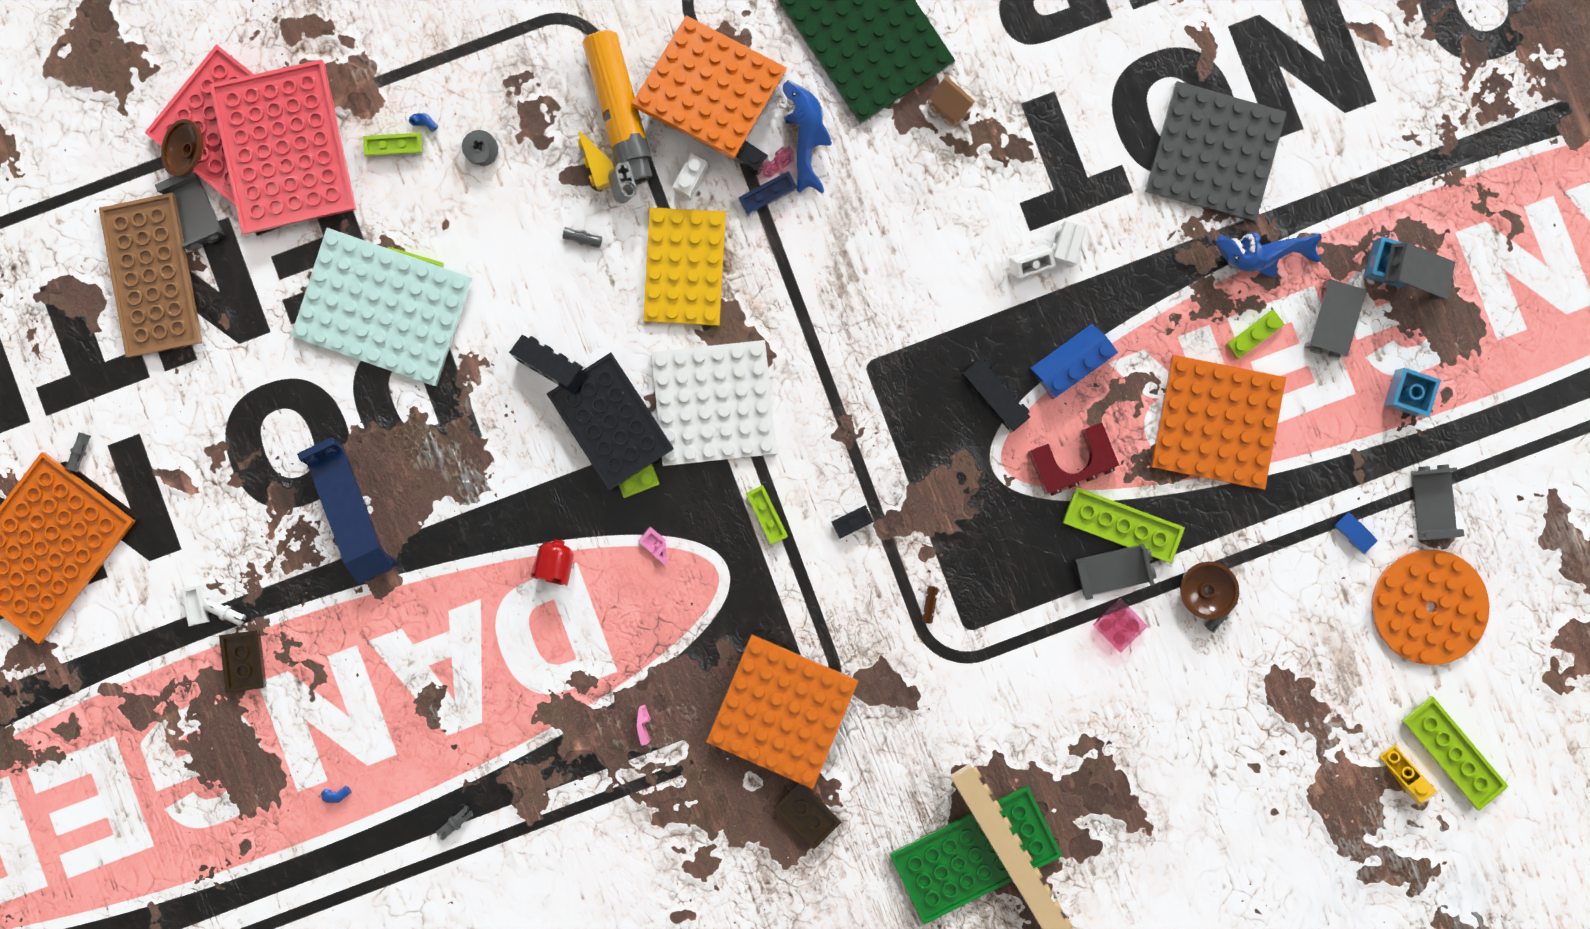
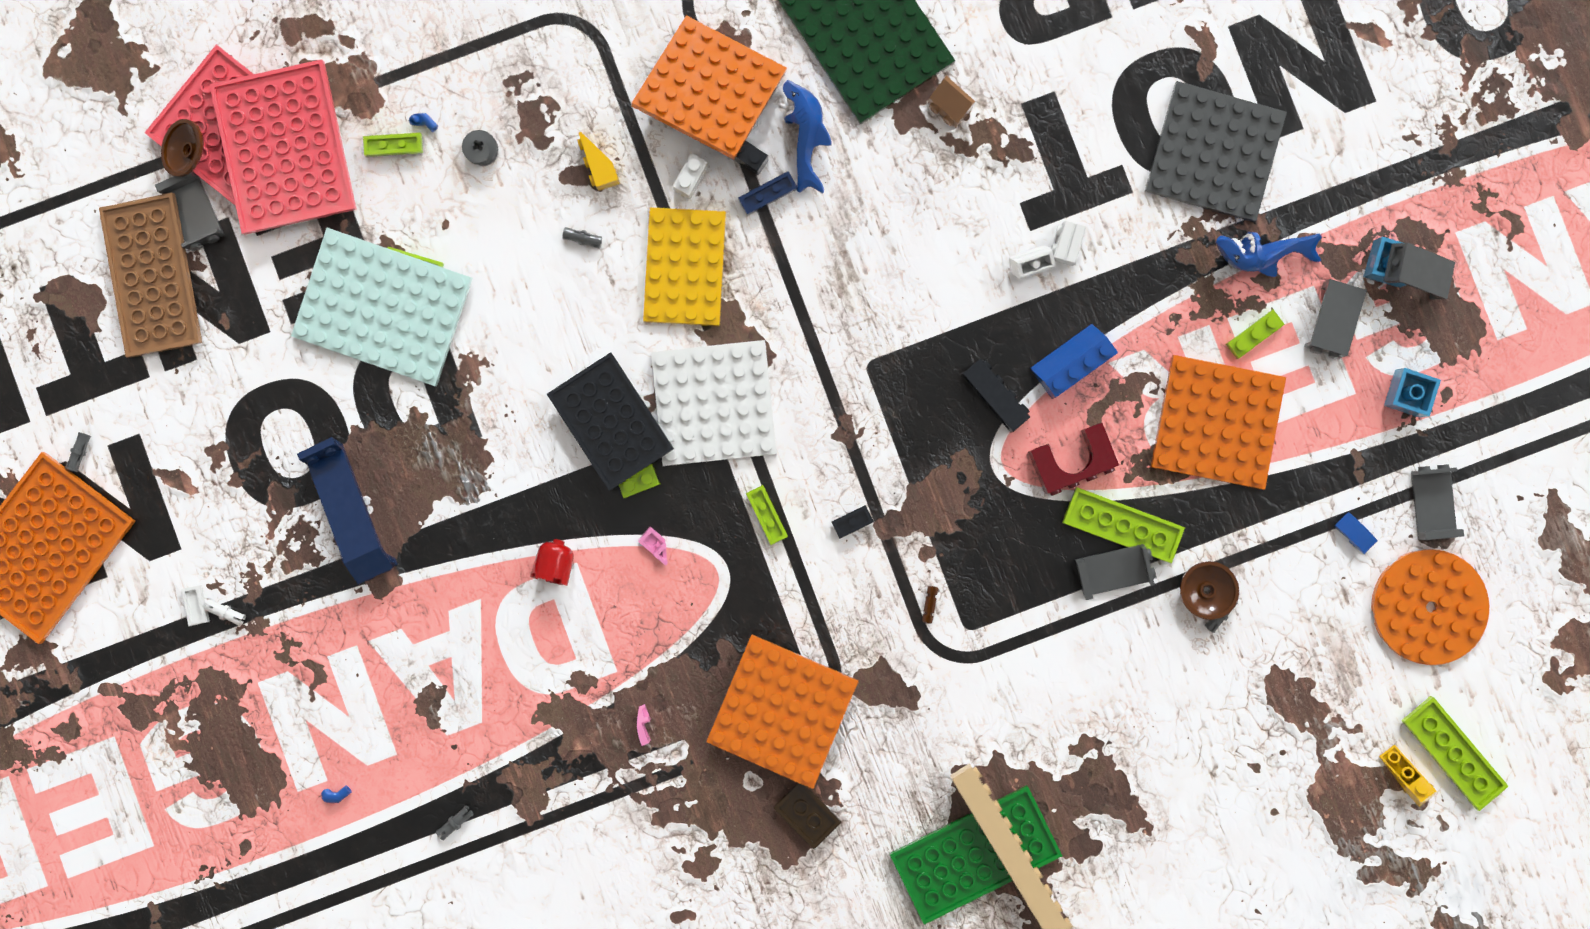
dark brown plate [219,630,267,693] -> none
black brick [509,334,587,394] -> none
light orange piece [582,30,652,204] -> none
clear pink plate [762,146,794,178] -> none
clear pink plate [1092,598,1148,653] -> none

